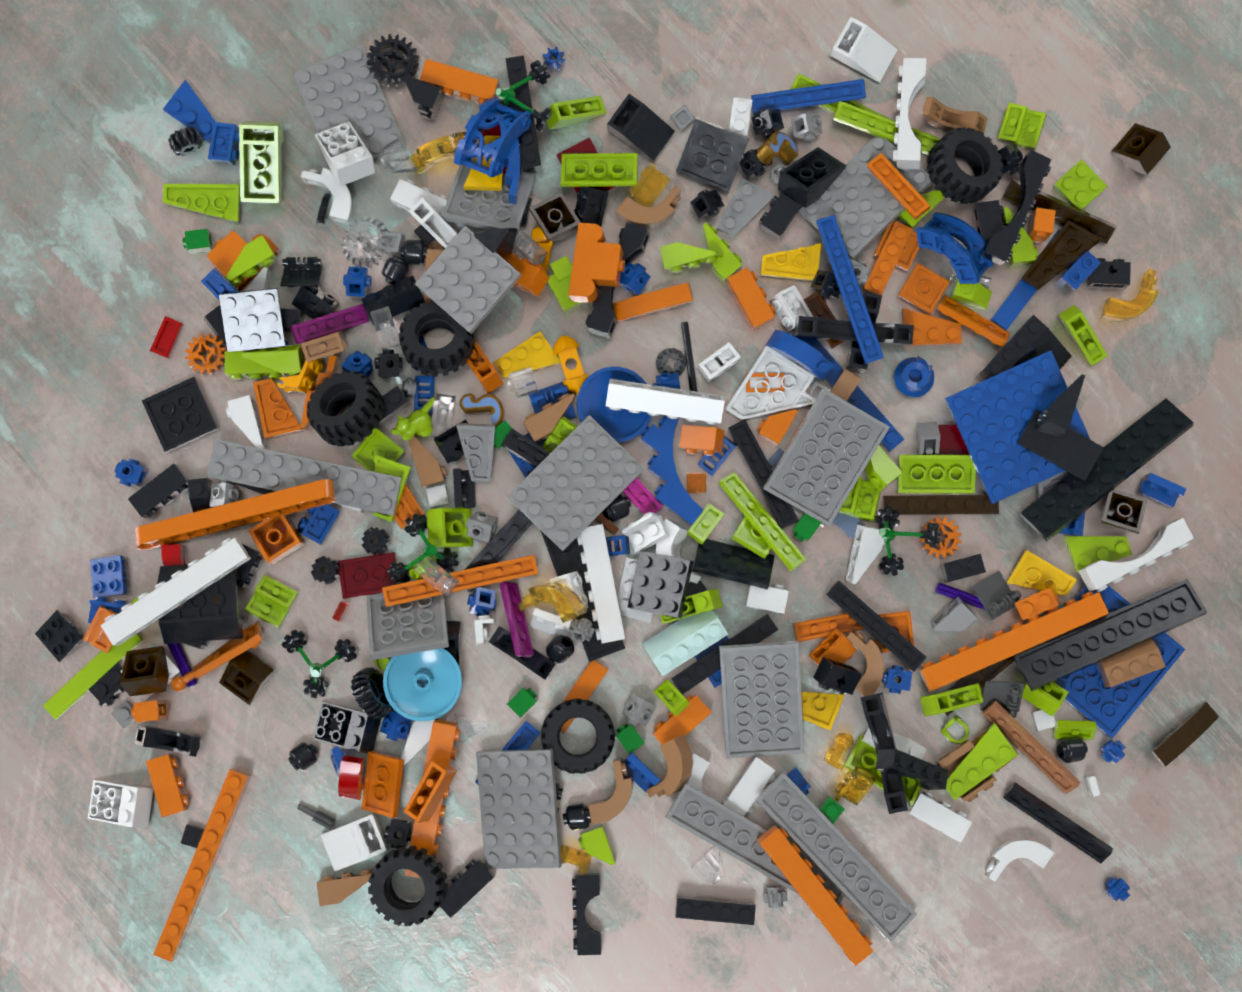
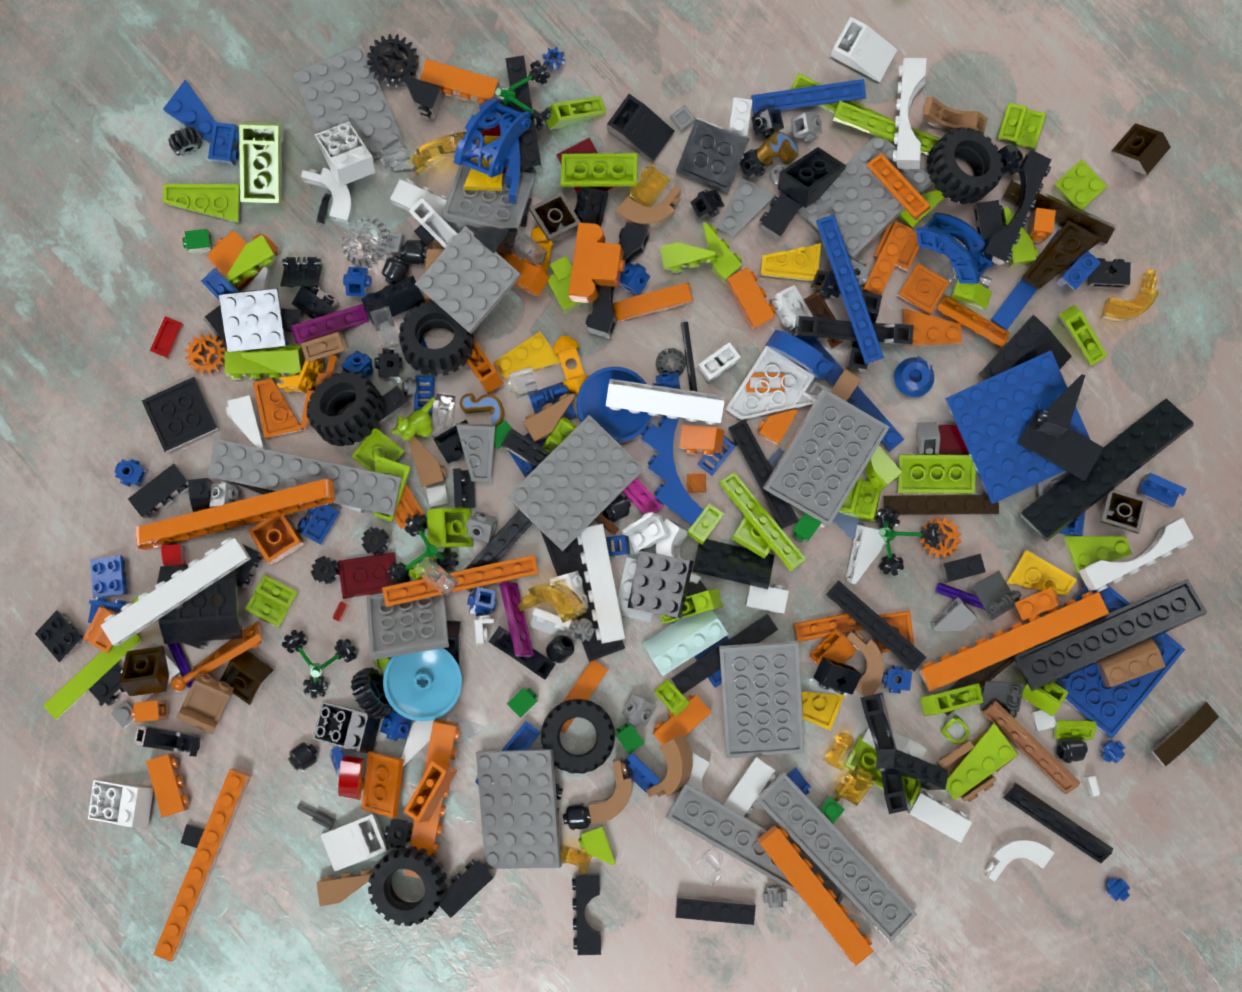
none -> medium nougat panel [176,672,234,734]

